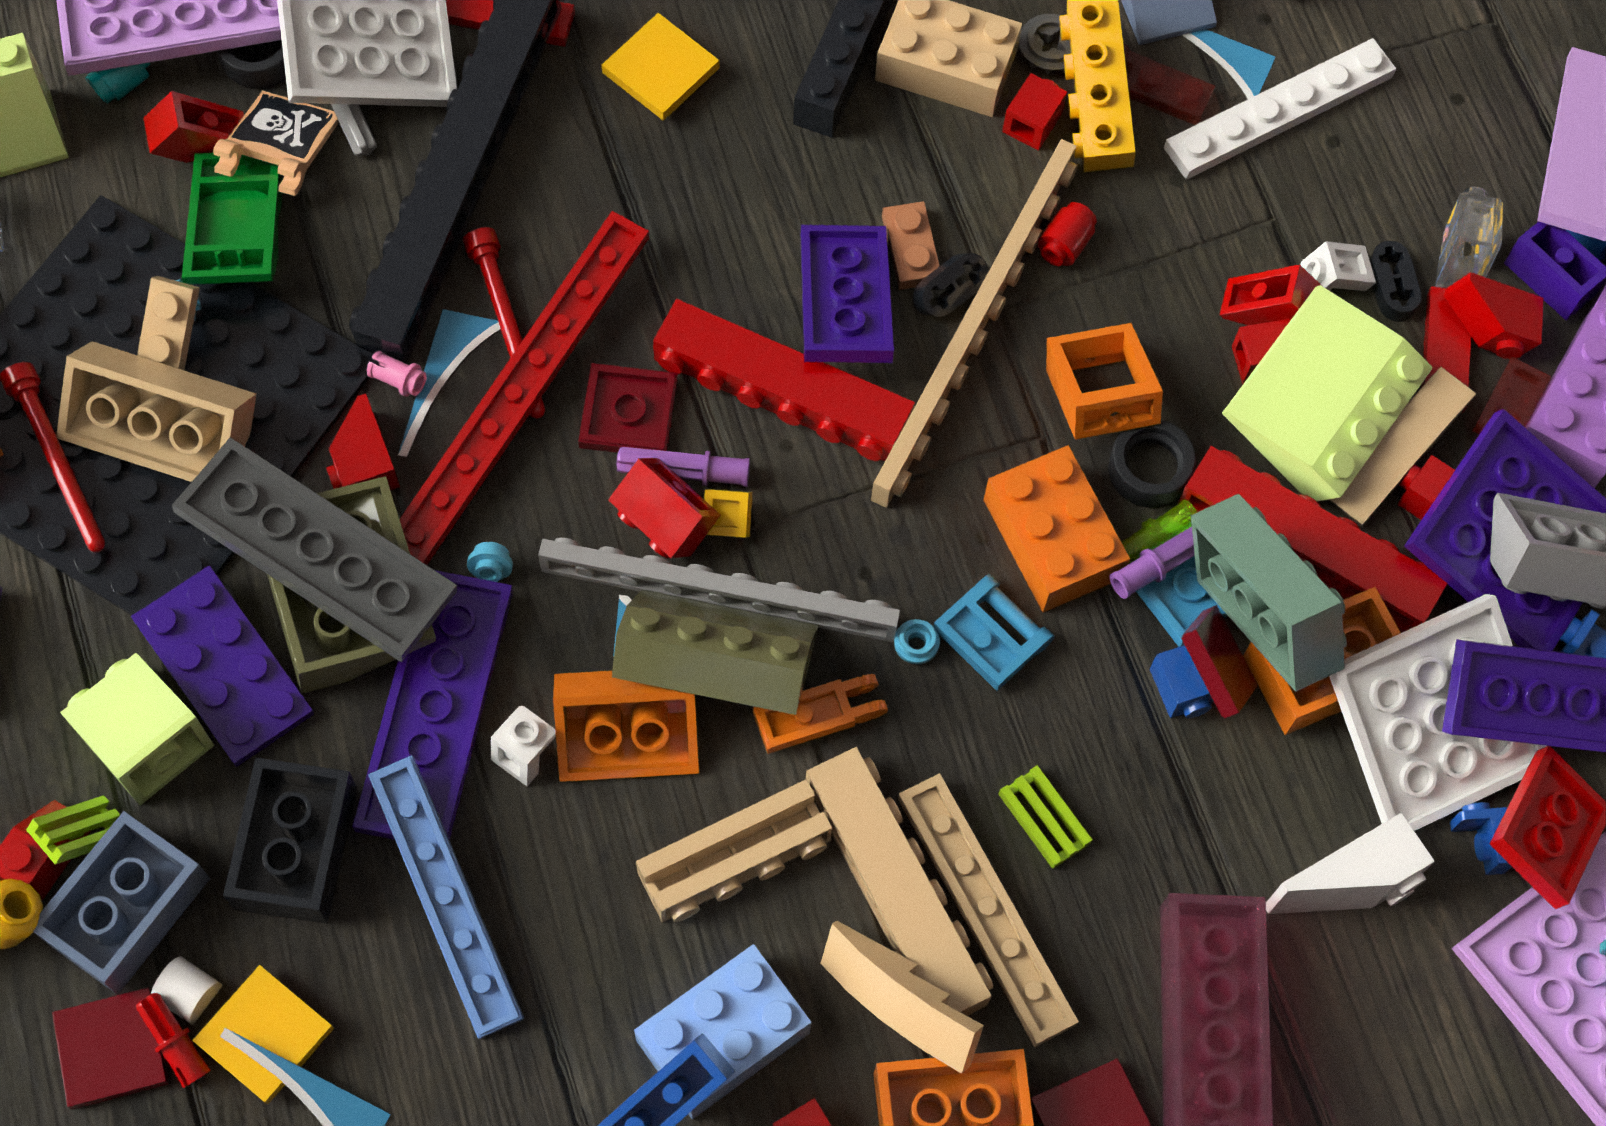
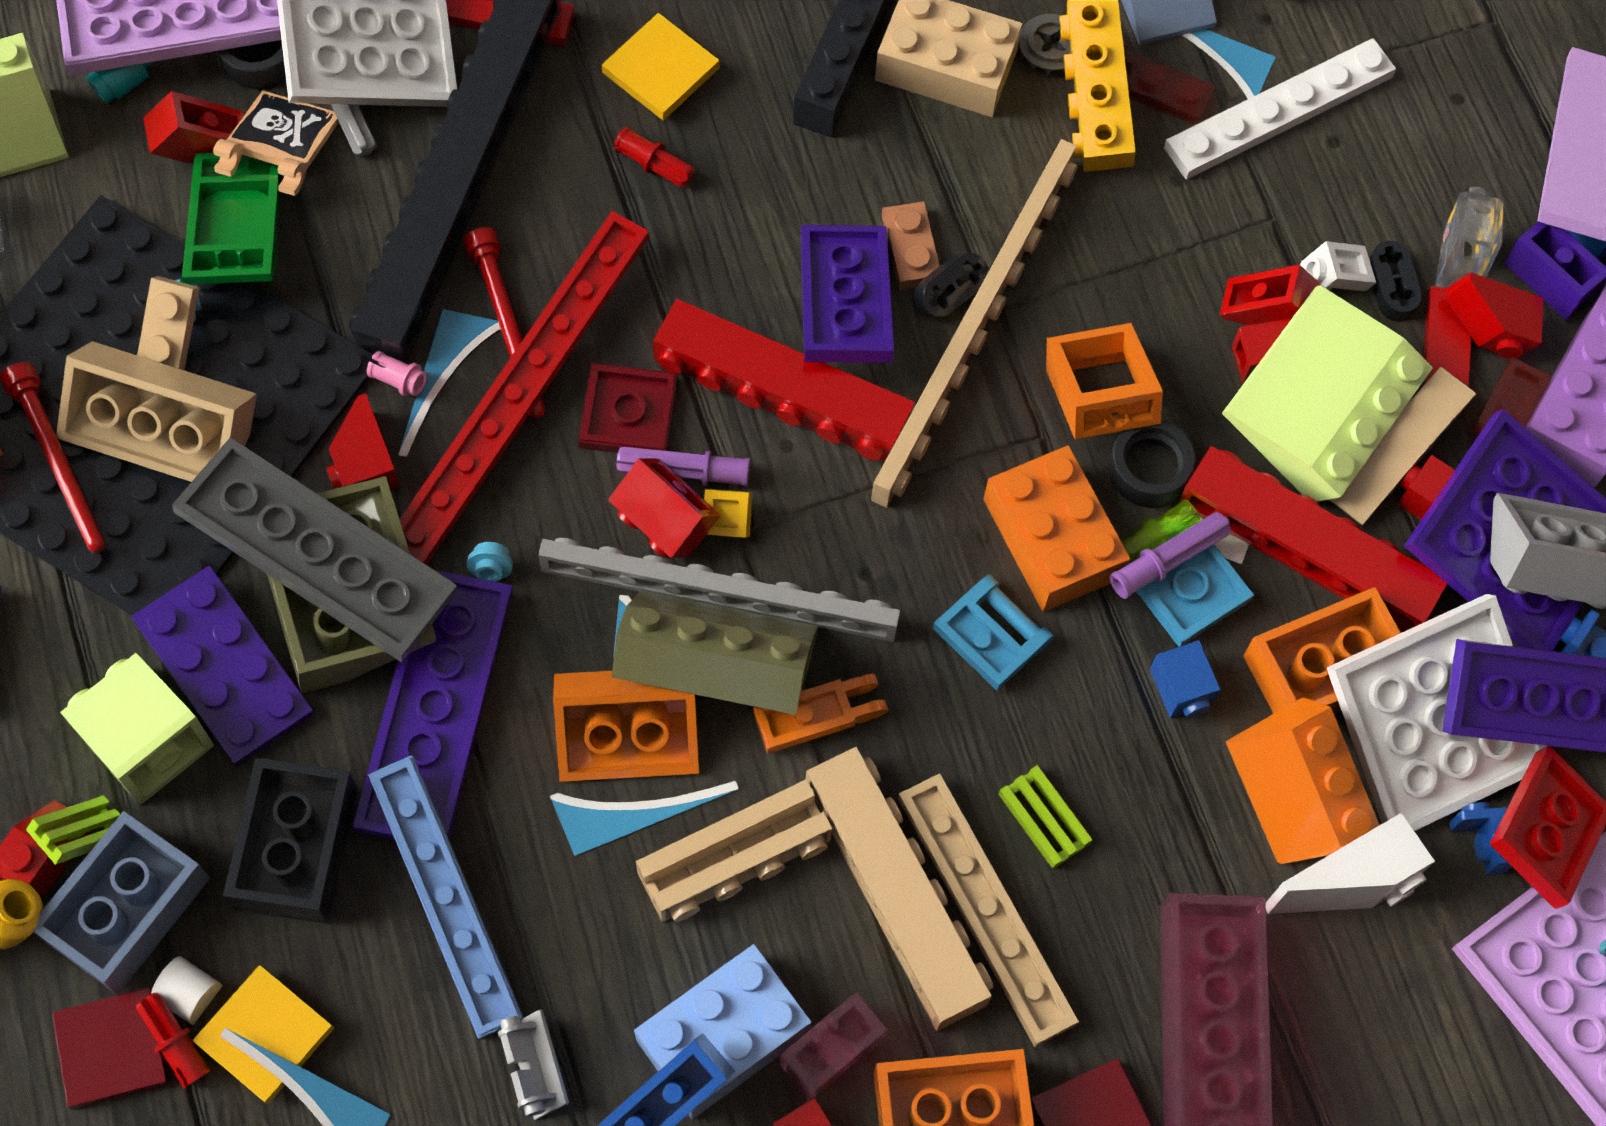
white bracket [491,706,556,786] -> none
tan slope [820,921,984,1074] -> none
medium azure plate [894,619,940,664] -> none
red brick [1002,73,1067,151] -> none
red brick [1038,202,1097,266] -> none
dark red tile [1181,605,1258,719] -> none
sand green brick [1191,494,1347,692] -> none
none -> light grey hinge [498,1009,569,1120]
none -> dark azure sticker [550,781,739,856]
none -> red axle [614,126,695,187]
none -> clear pink brick [779,992,888,1101]
none -> orange slope [1225,697,1380,864]

